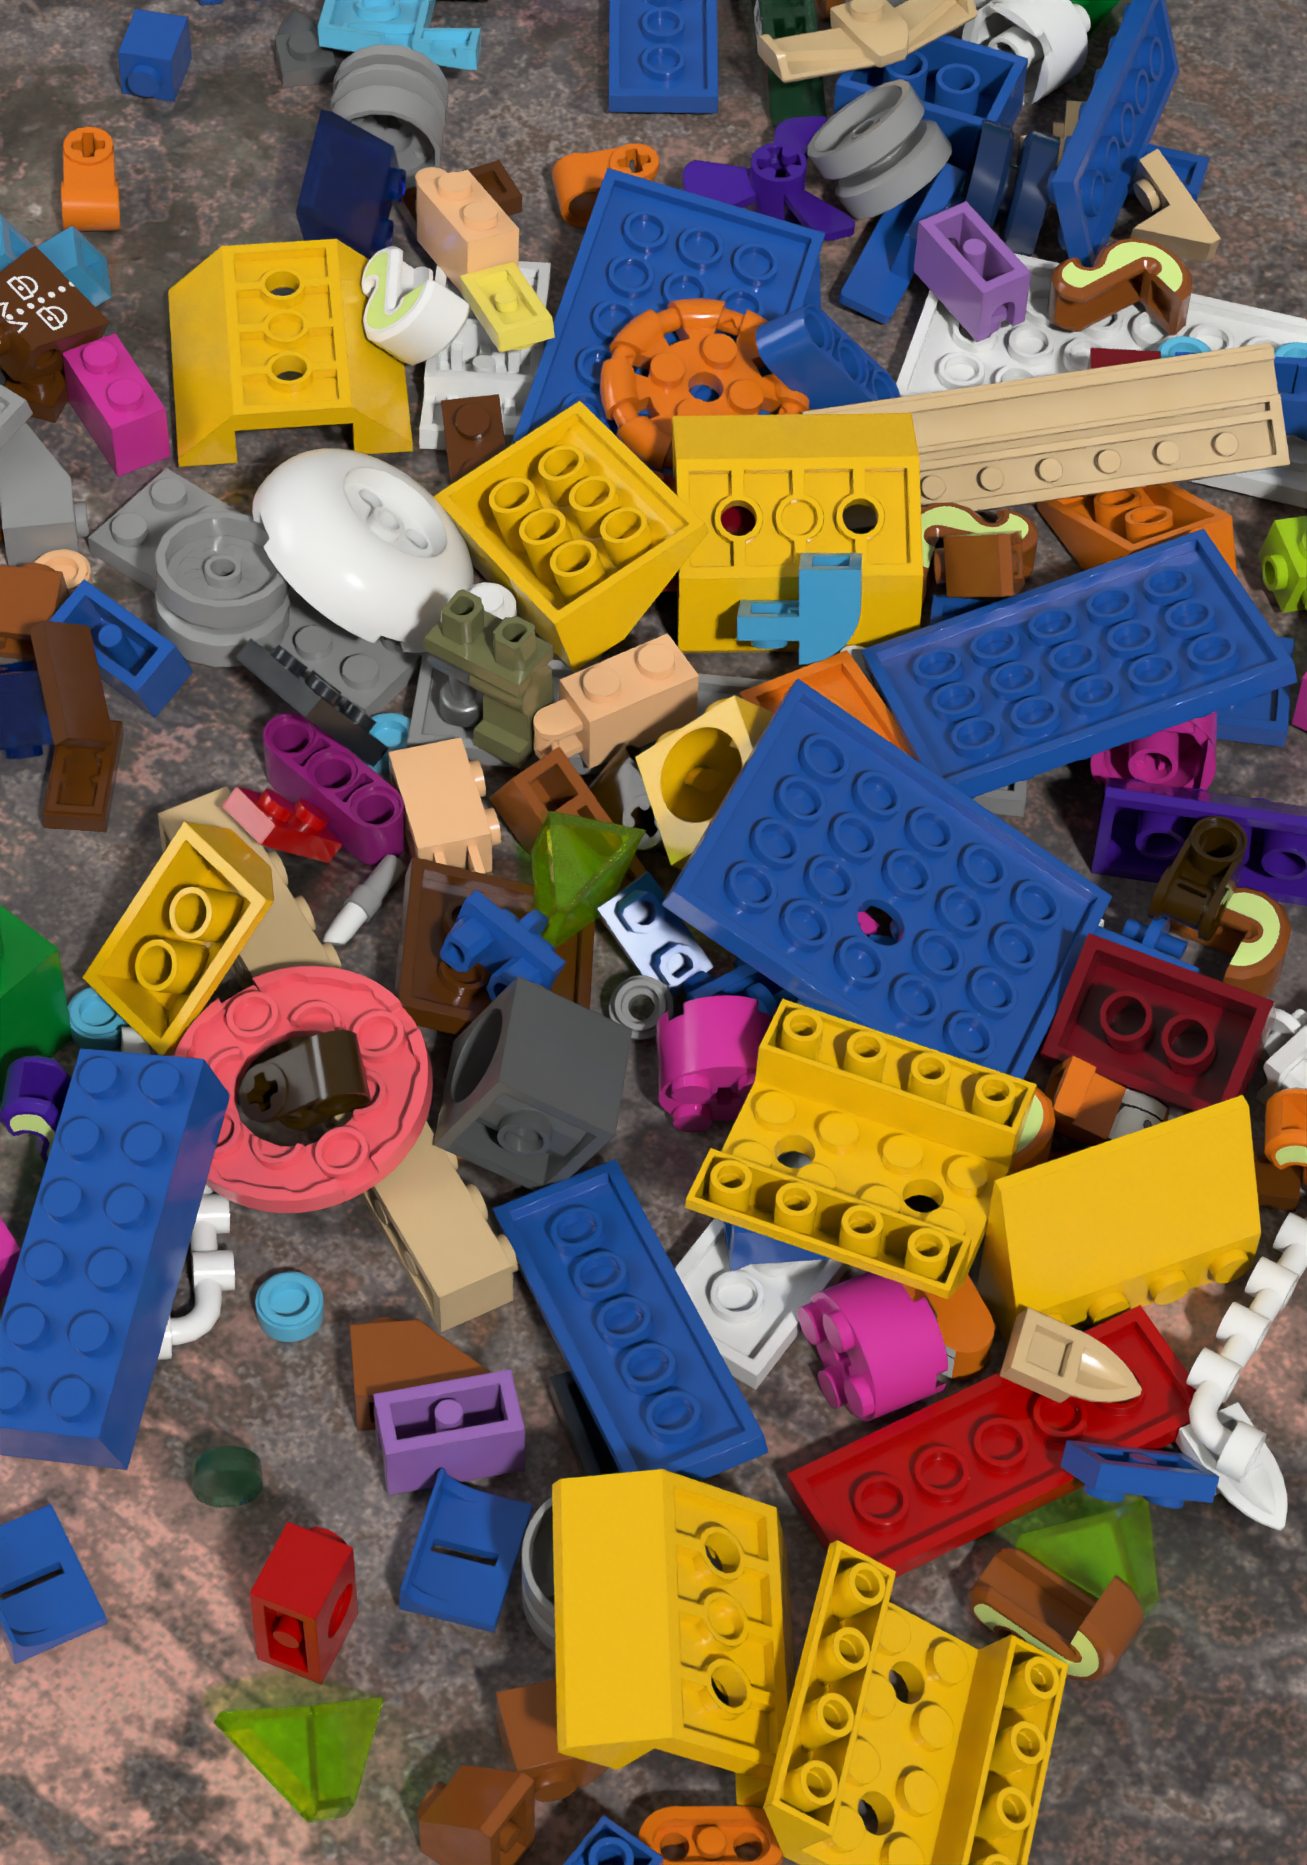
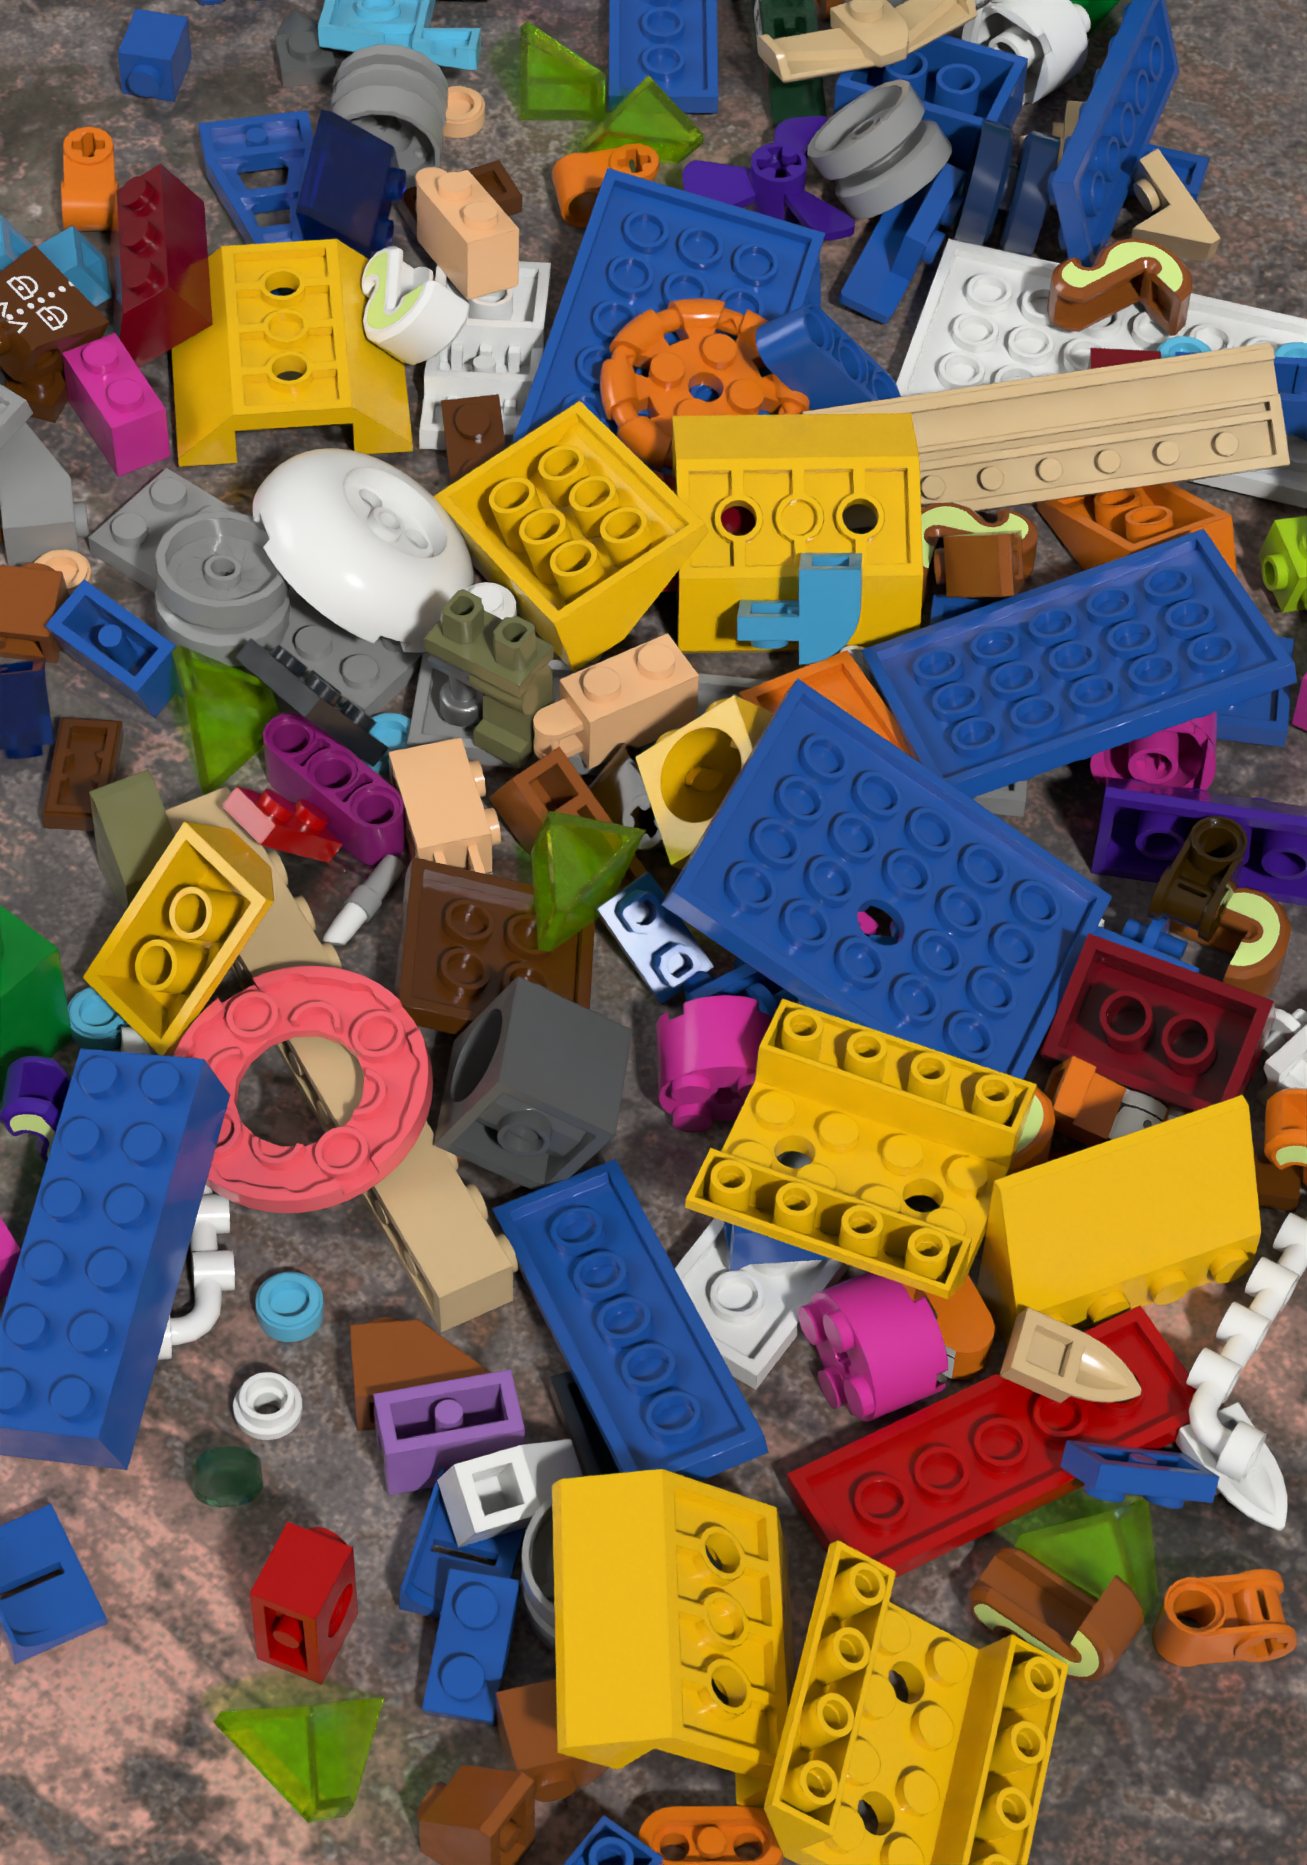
reddish brown tile [29,621,114,750] -> none
dark brown piece [239,1030,371,1131] -> none
blue hips [440,890,566,1001] -> none
light yellow plate [460,261,555,353] -> none
light grey plate [609,975,674,1040] -> none
medium lavender brick [914,201,1031,342] -> none
none -> olive slope [89,769,174,913]
none -> dark red slope [109,164,213,368]
none -> clear neon green slope [172,645,280,796]
none -> blue plate [198,110,317,296]
none -> white plate [233,1372,303,1440]
none -> blue plate [422,1568,522,1727]
none -> white slope [437,1439,583,1548]
none -> light nougat tile [443,86,485,138]
none -> clear neon green slope [520,21,606,121]
none -> clear neon green slope [579,75,704,165]
none -> orange piece [1152,1569,1298,1667]

